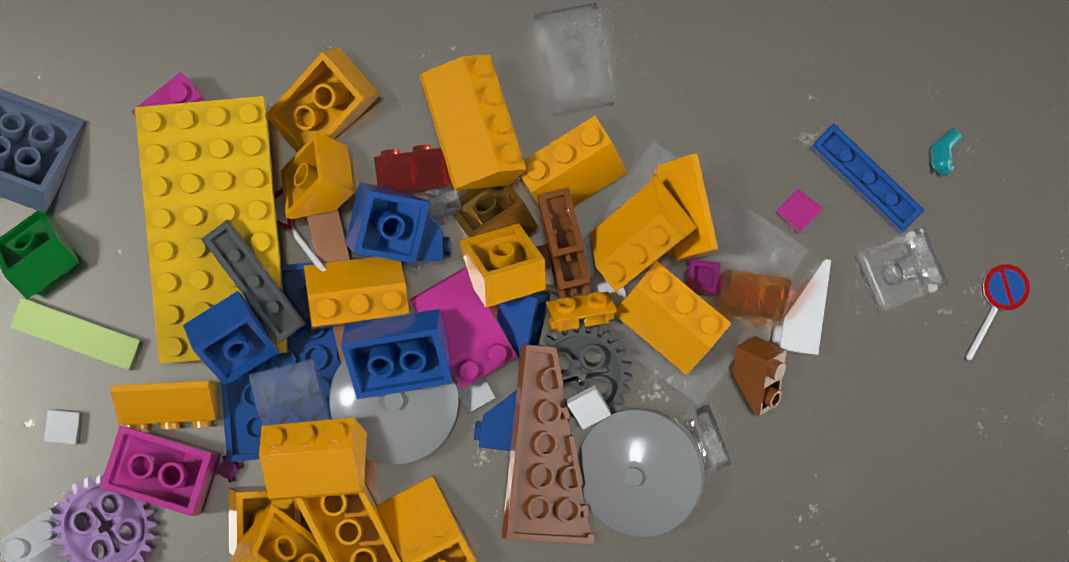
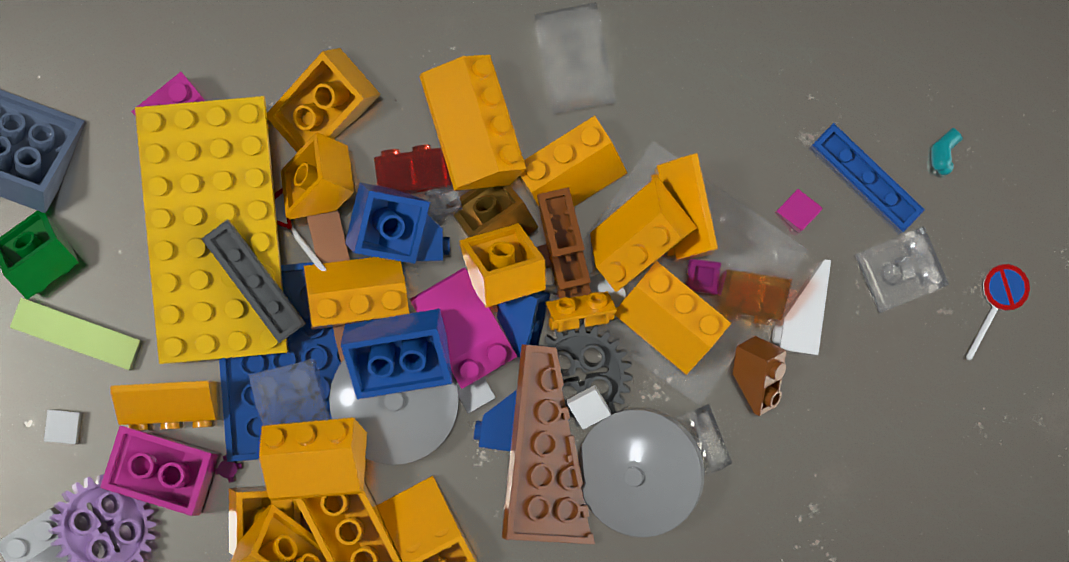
blue slope [183,291,279,386] -> none

